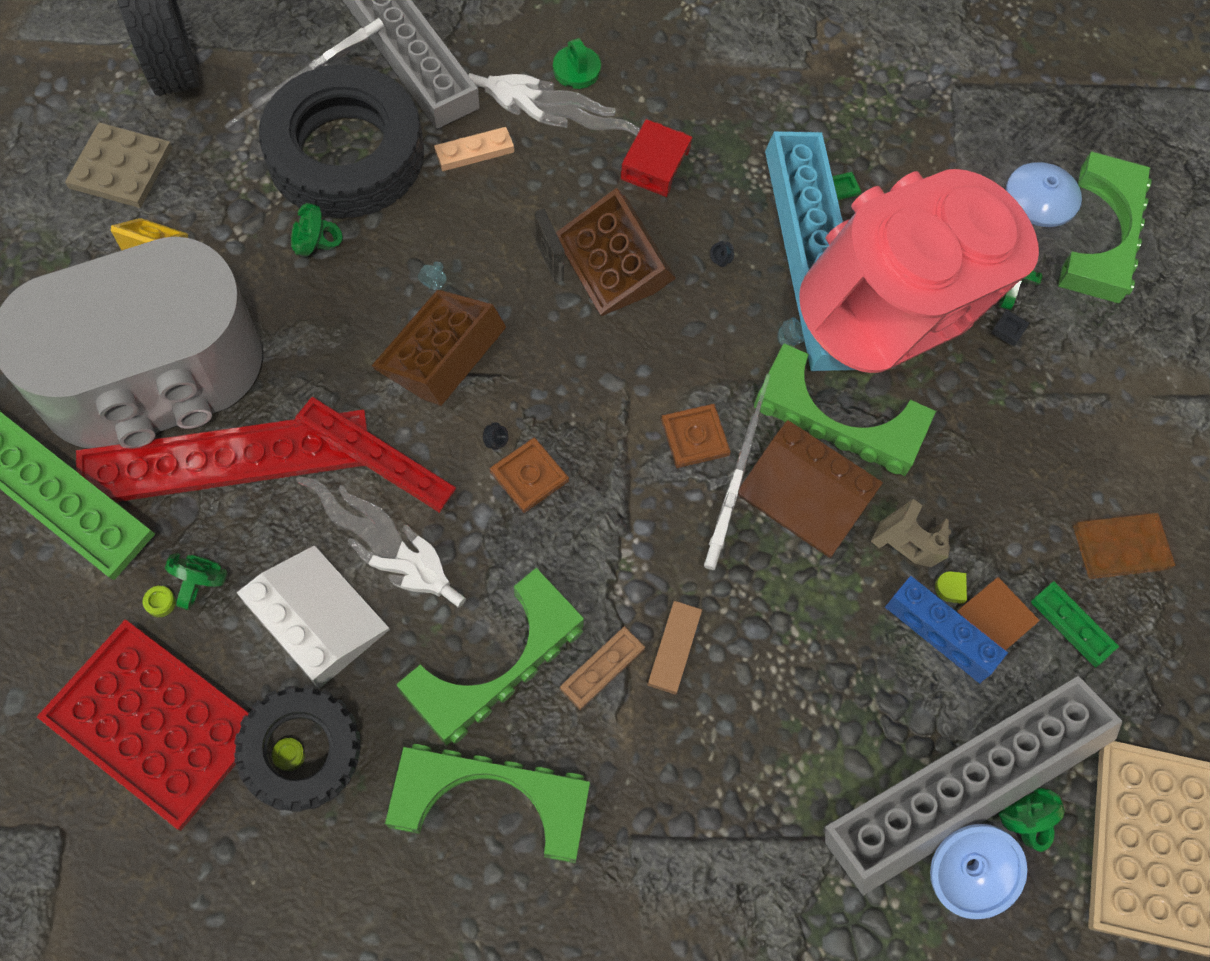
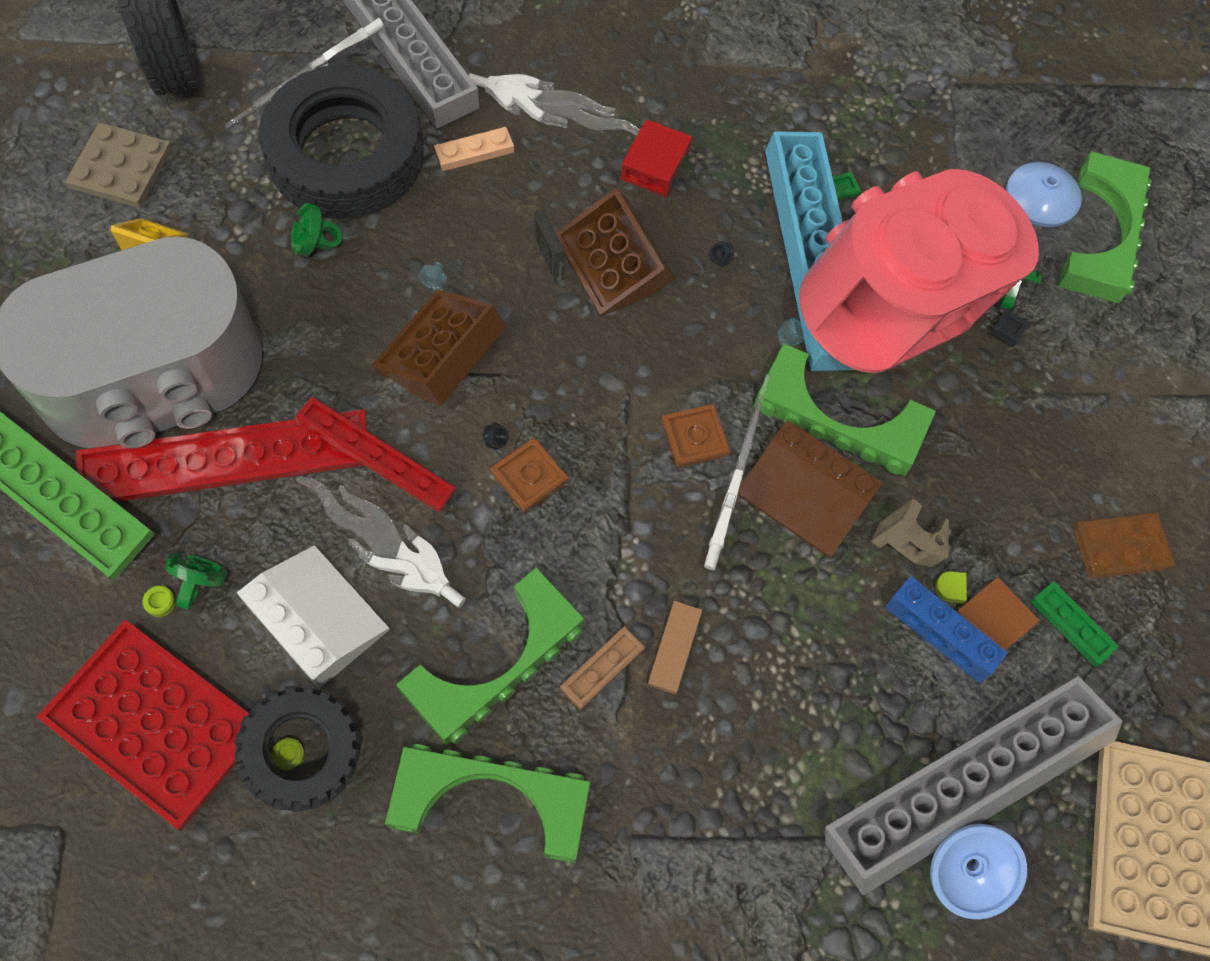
green tile [553,38,601,89] -> none
green tile [999,788,1065,852] -> none

